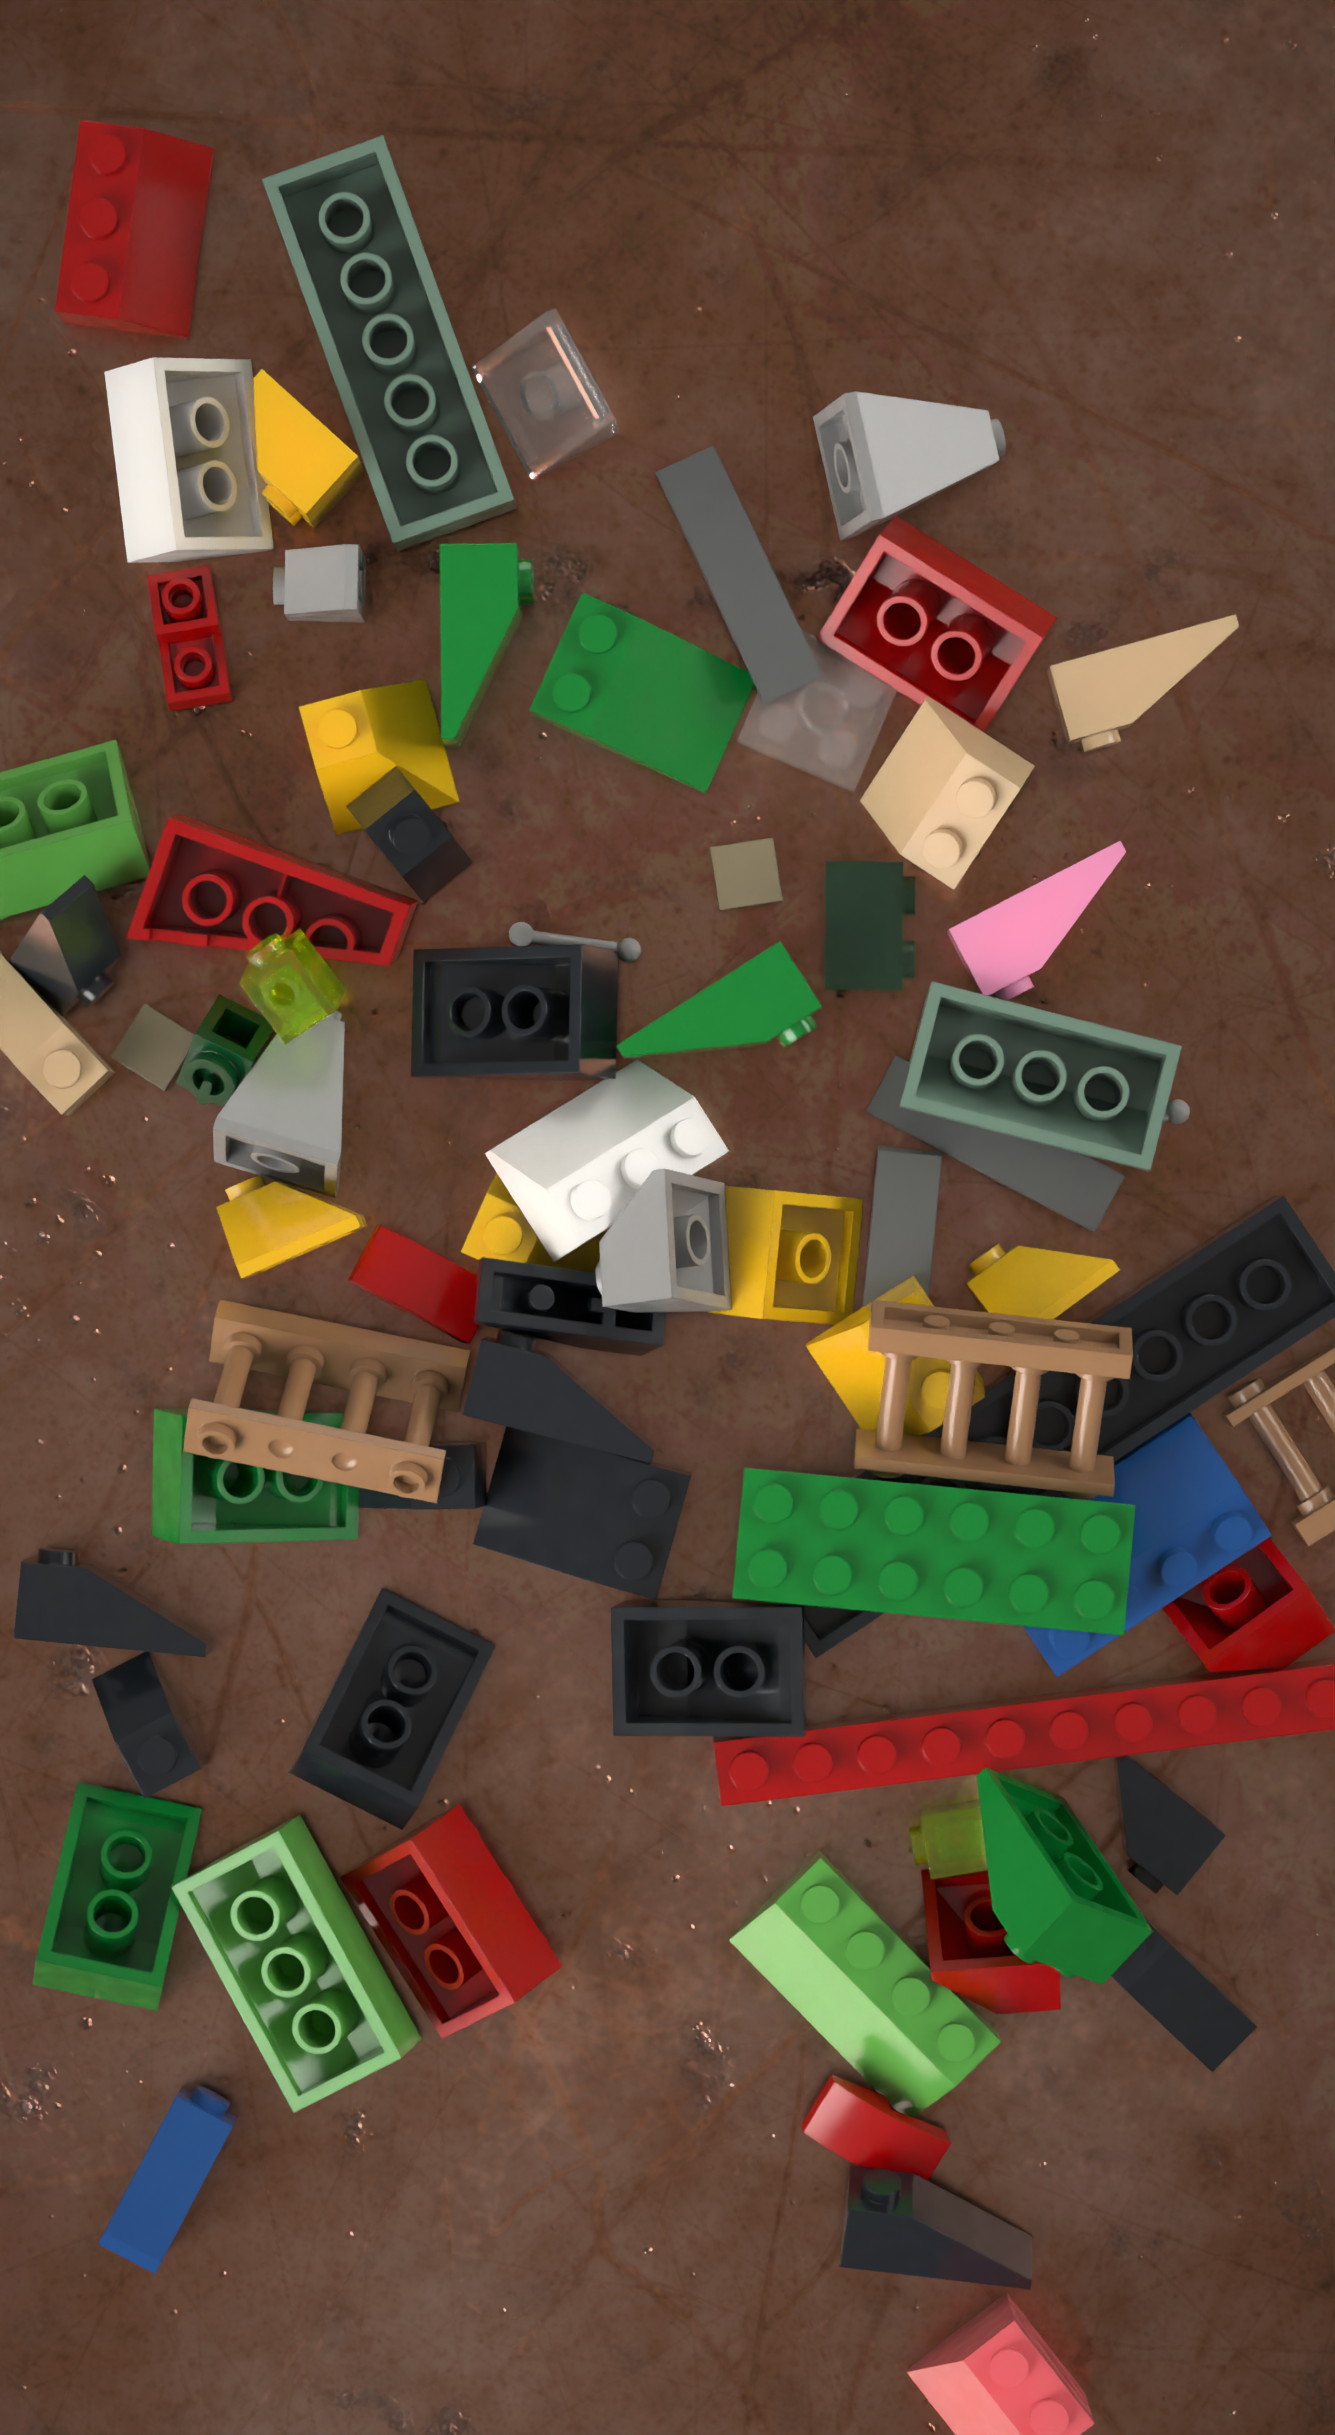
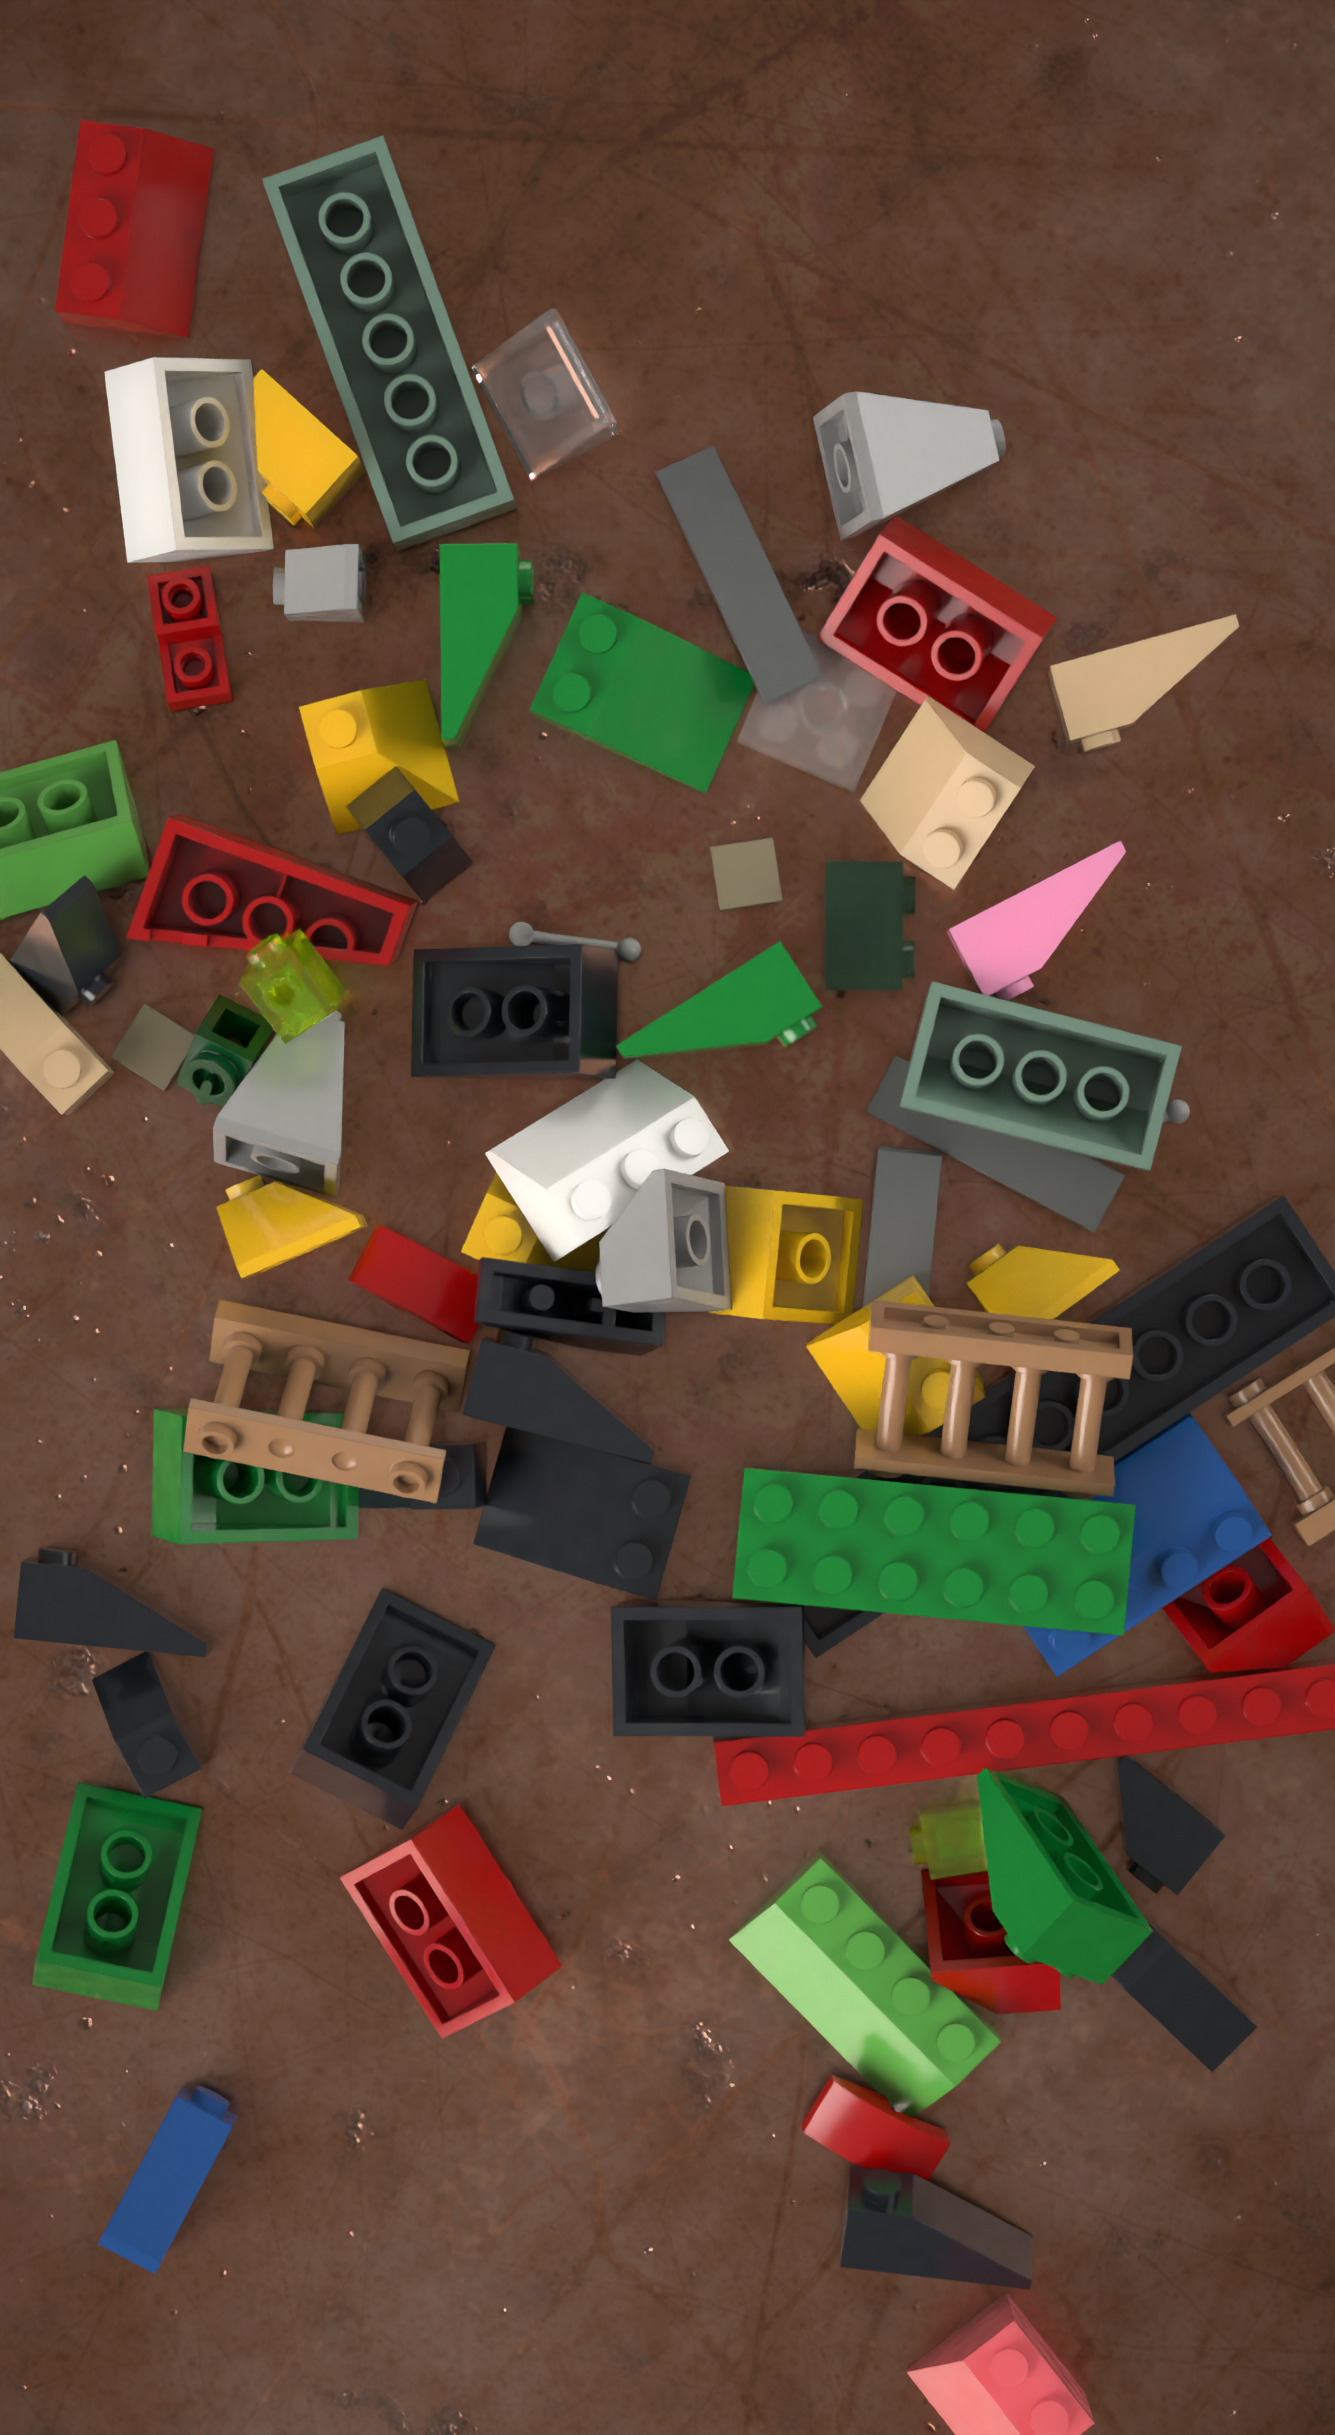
bright green slope [171,1815,422,2113] -> none

